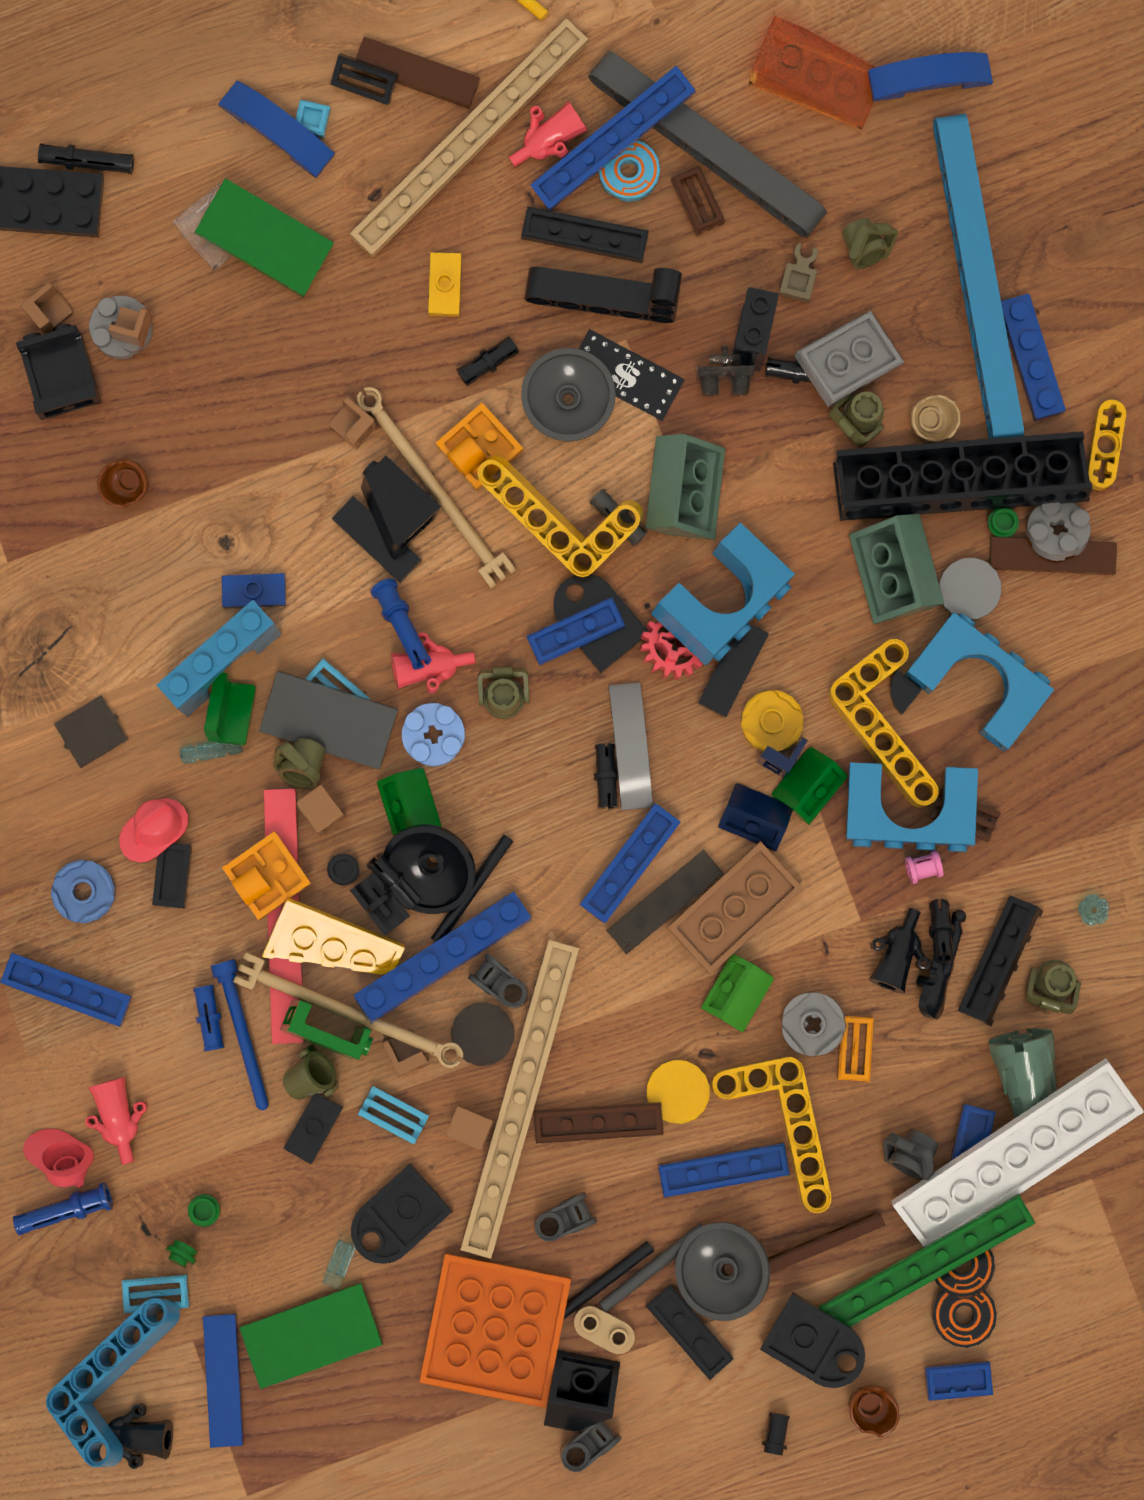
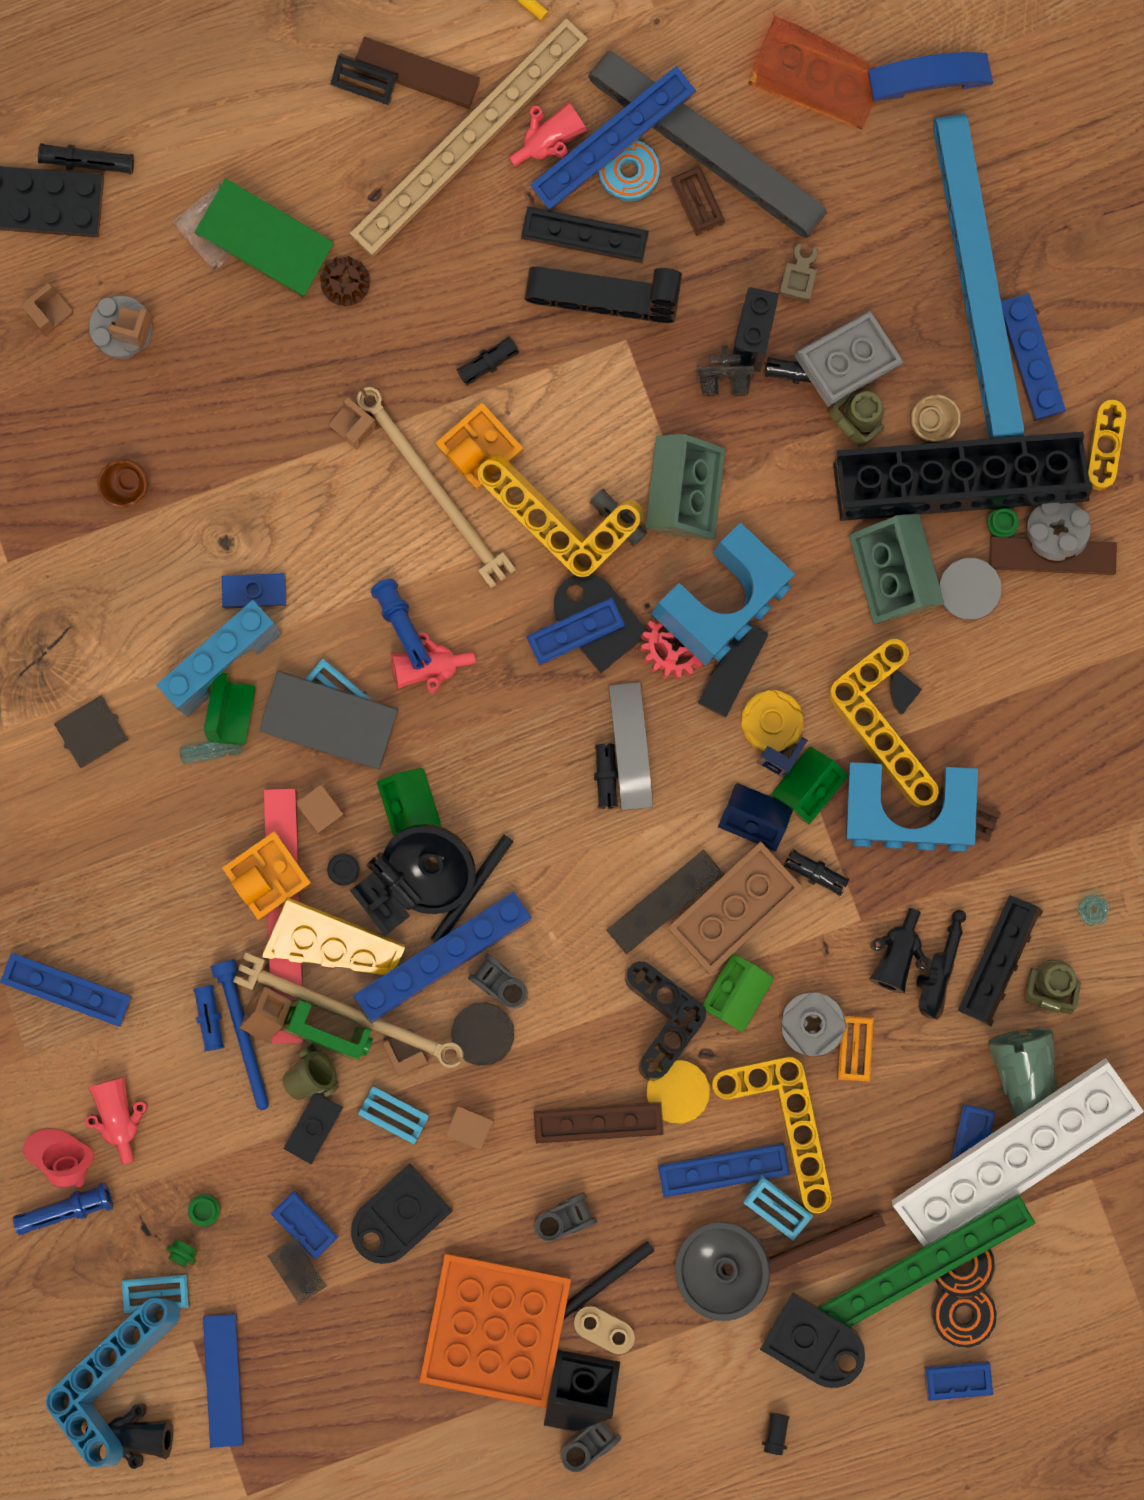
black panel [16,324,101,420] -> none
medium blue tile [51,860,116,923] -> none
coral piece [119,798,188,863] -> none
black tile [152,843,192,909] -> none
blue slope [218,81,335,178] -> none
green tile [239,1282,383,1389] -> none
olive piece [273,738,325,789] -> none
medium azure tile [296,100,331,139] -> none
clear light blue piece [322,1240,356,1289] -> none
black tile [332,496,422,584] -> none
black slope [361,456,441,558] -> none
light blue plate [402,703,465,767] -> none
yellow plate [428,252,462,317] -> none
tan plate [460,940,579,1259] -> none
olive piece [478,666,529,720] -> none
dark grey dish [521,348,615,442] -> none
black sticker [579,329,685,421] -> none
blue plate [580,803,681,924] -> none
dark grey bar [599,1223,702,1313] -> none
black tile [646,1284,734,1380] -> none
olive piece [842,218,898,270] -> none
dark orange hair [849,1385,900,1437] -> none
dark grey piece [883,1129,939,1181] -> none
dark azure arch [904,612,1054,752] -> none
bright pink bush [905,850,944,885] -> none
black pin [929,899,955,964] -> none
none -> medium nougat panel [239,987,292,1042]
none -> clear smoke hips [268,1237,328,1305]
none -> blue plate [271,1190,339,1260]
none -> reddish brown gear [320,256,370,306]
none -> black beam [625,961,706,1081]
none -> medium azure tile [742,1176,813,1241]
none -> black pin [784,849,849,896]

